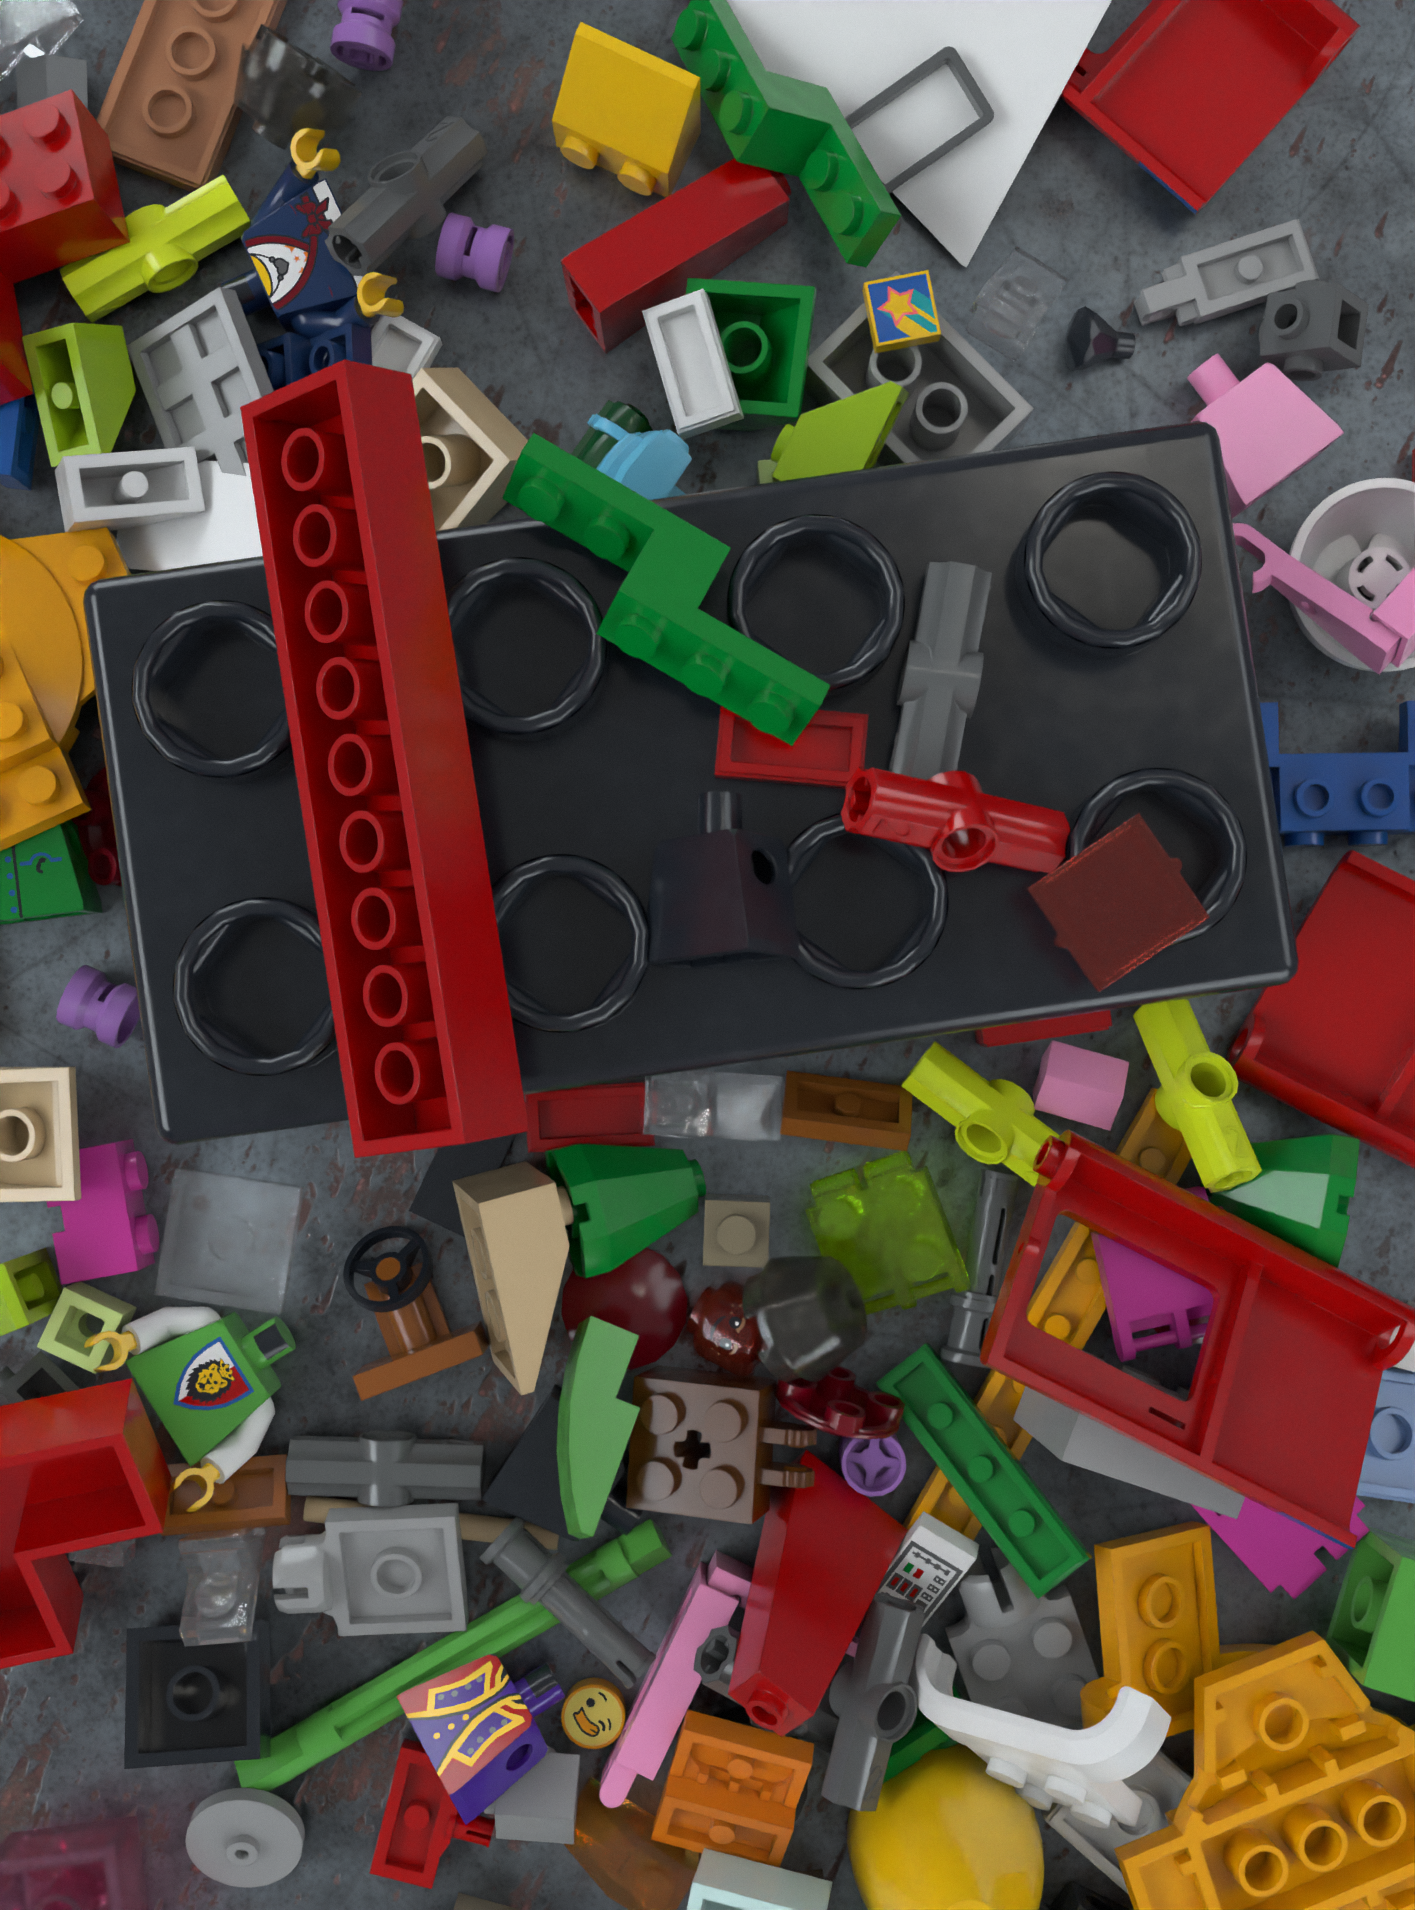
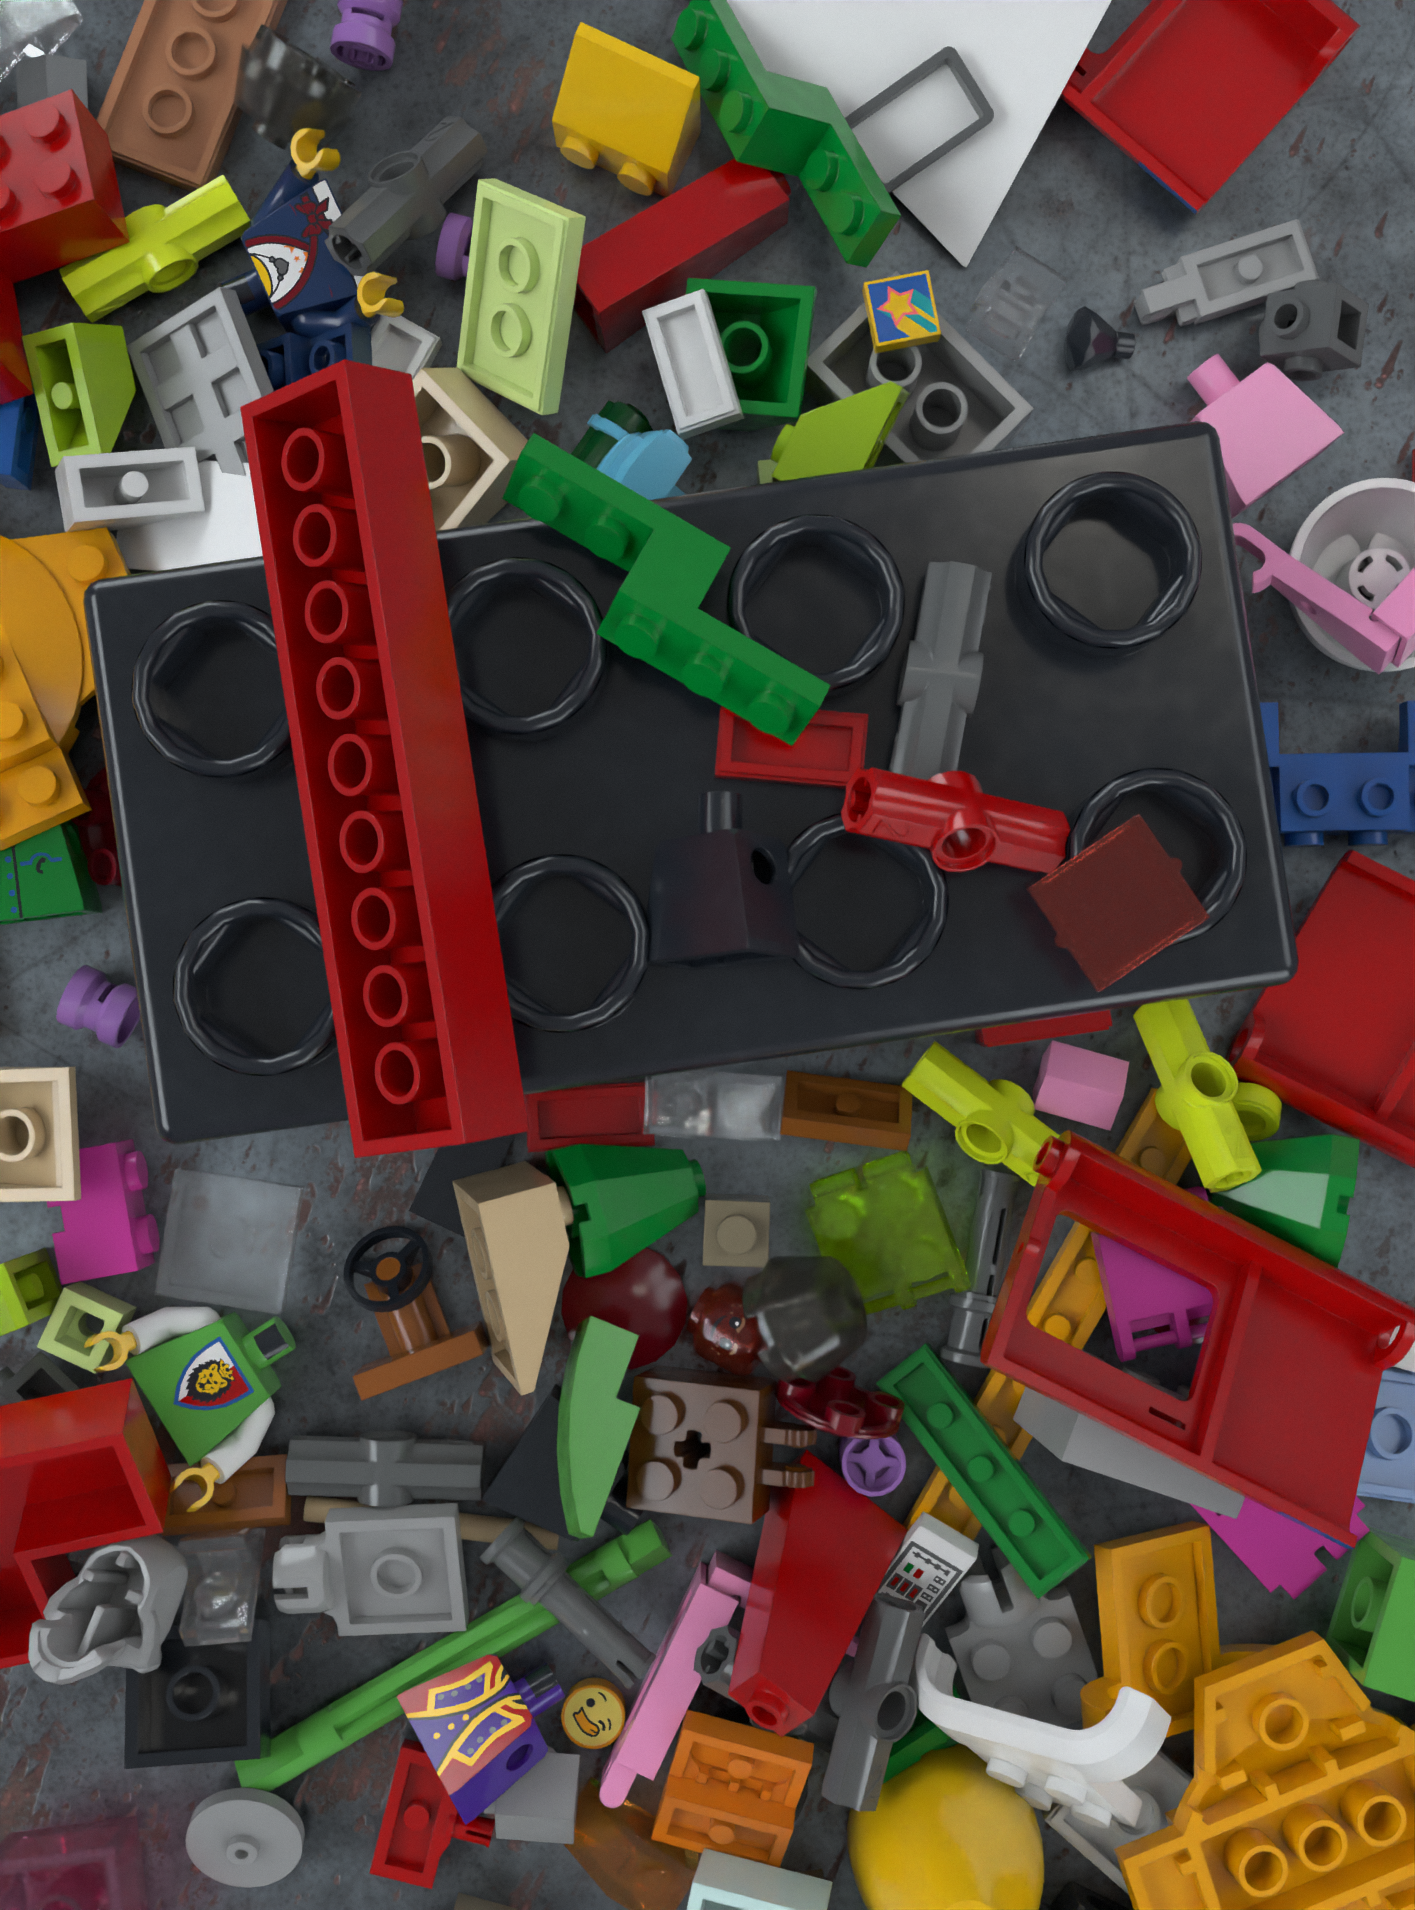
none -> light grey head [28,1534,188,1685]
none -> yellowish green tile [456,178,586,415]
none -> neon yellow tile [1231,1083,1282,1141]

